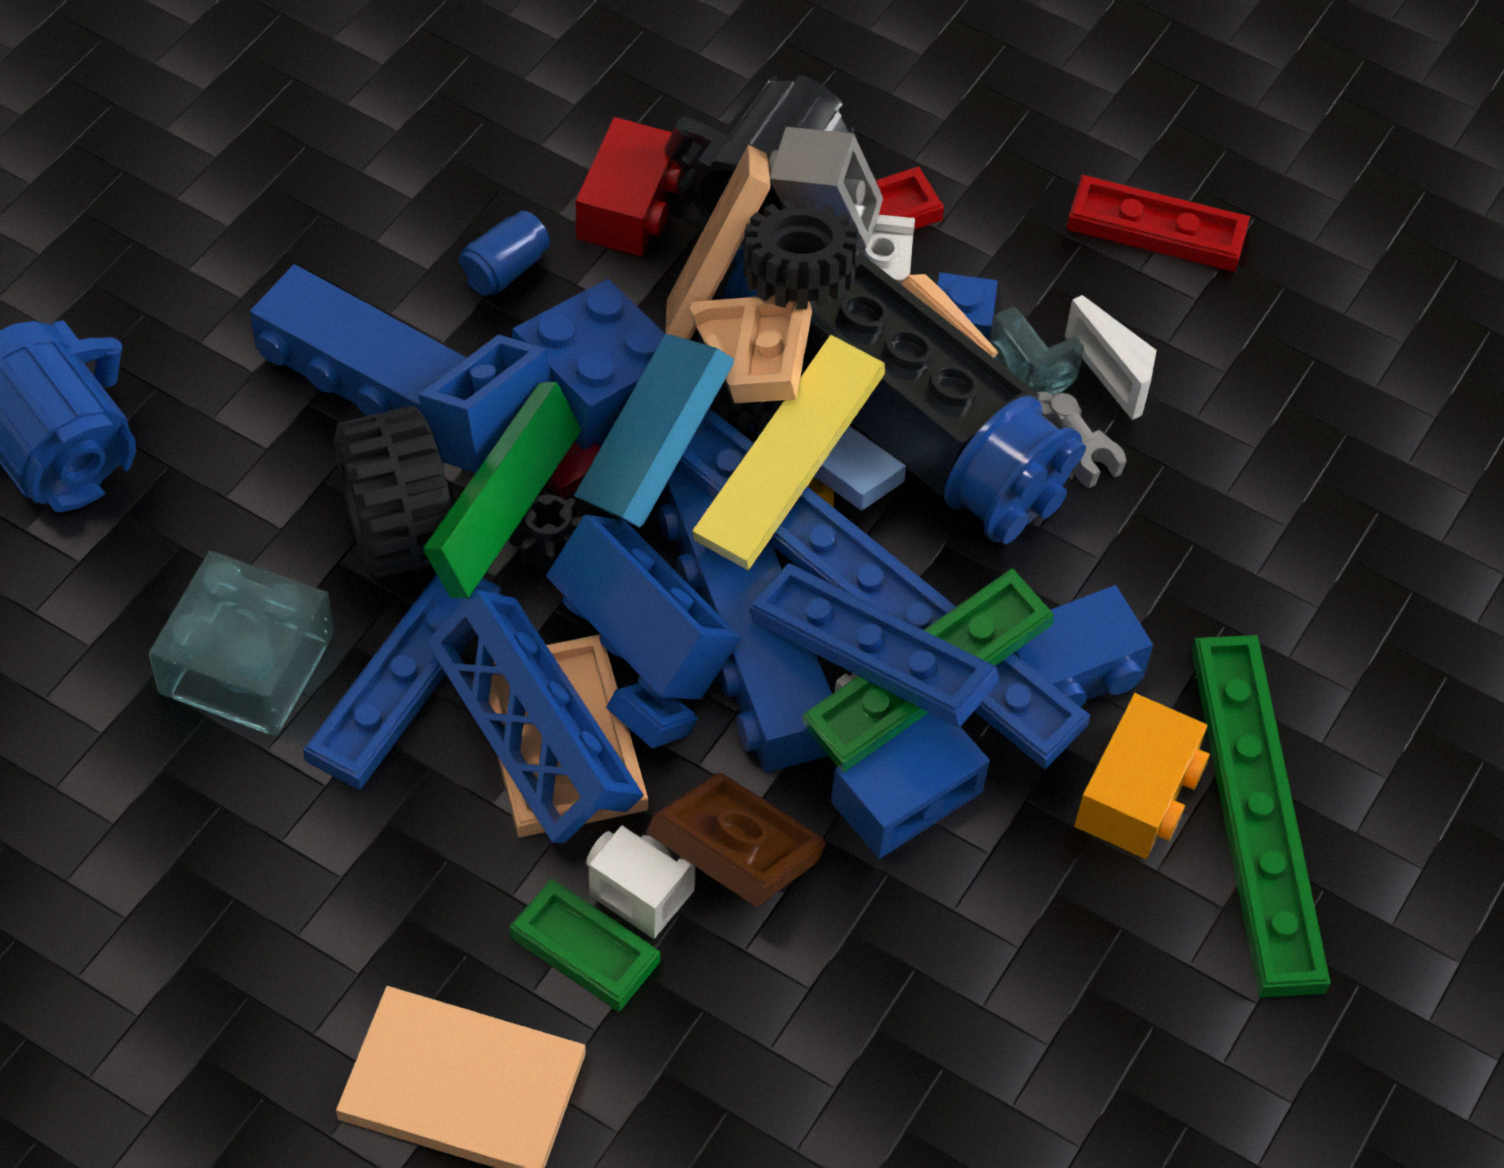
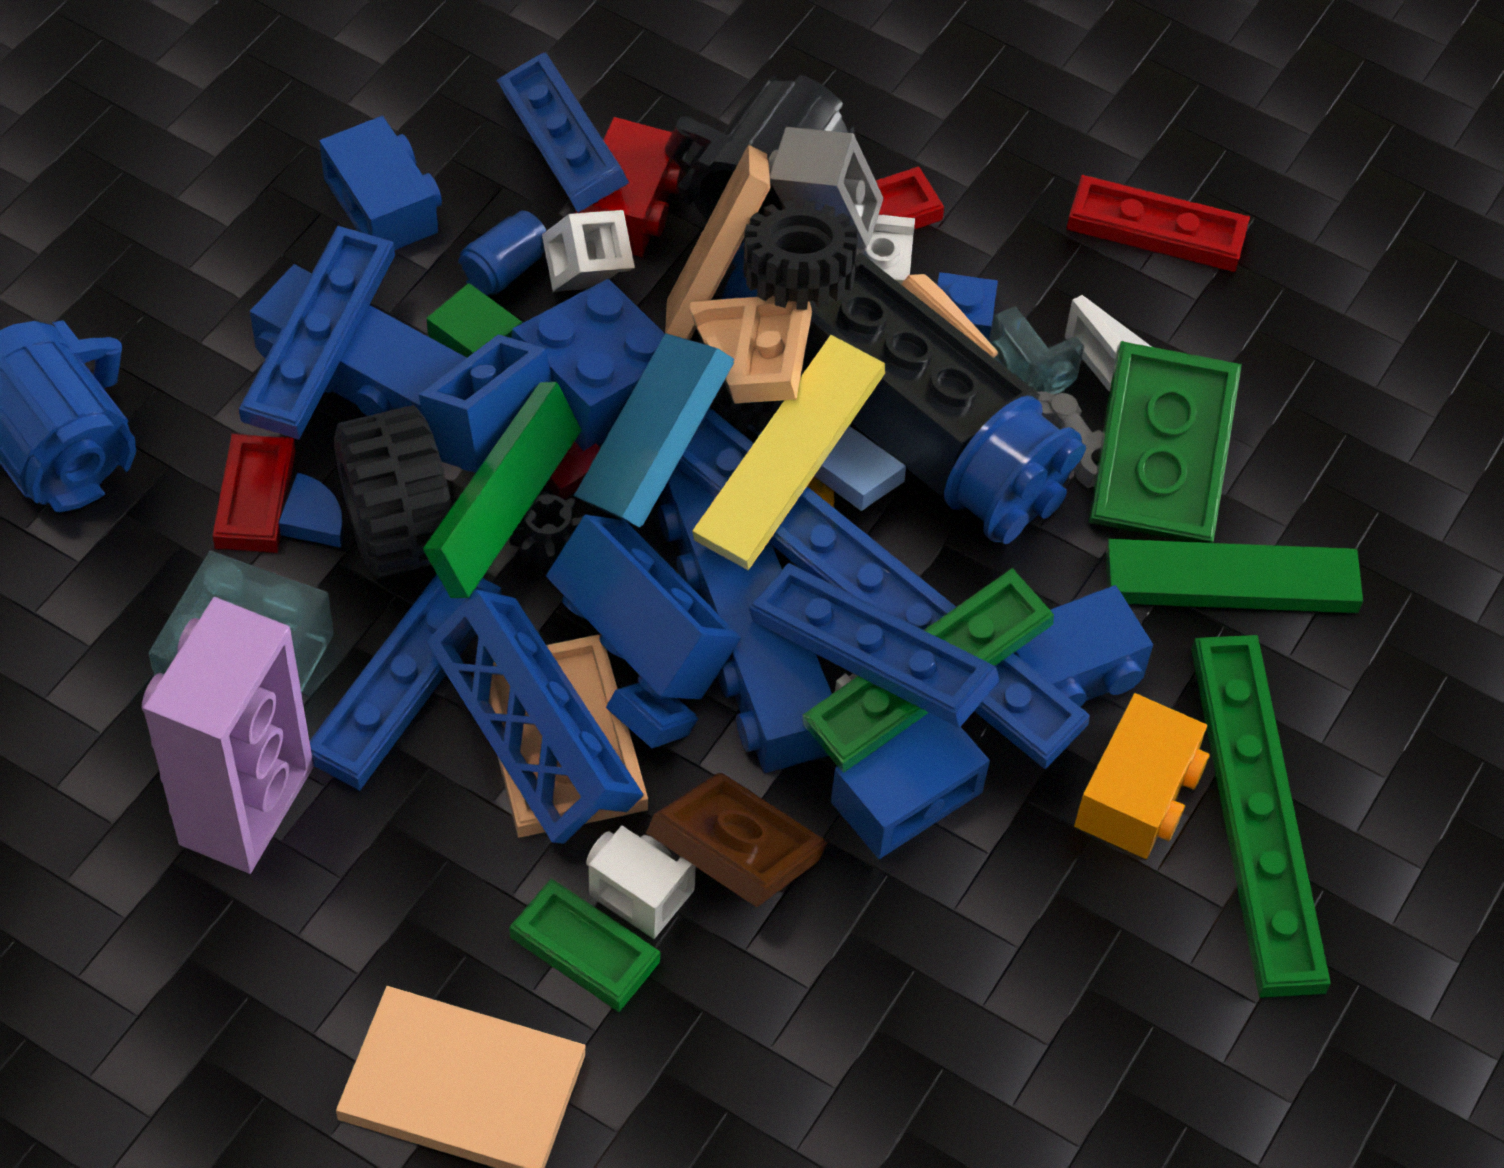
none -> lavender brick [142,597,314,874]
none -> red tile [212,434,296,553]
none -> blue tile [239,226,395,439]
none -> blue tile [279,473,344,548]
none -> blue brick [319,116,442,250]
none -> green brick [426,283,522,358]
none -> blue tile [497,52,629,212]
none -> white brick [542,210,635,292]
none -> green tile [1088,341,1242,543]
none -> green tile [1105,539,1363,613]

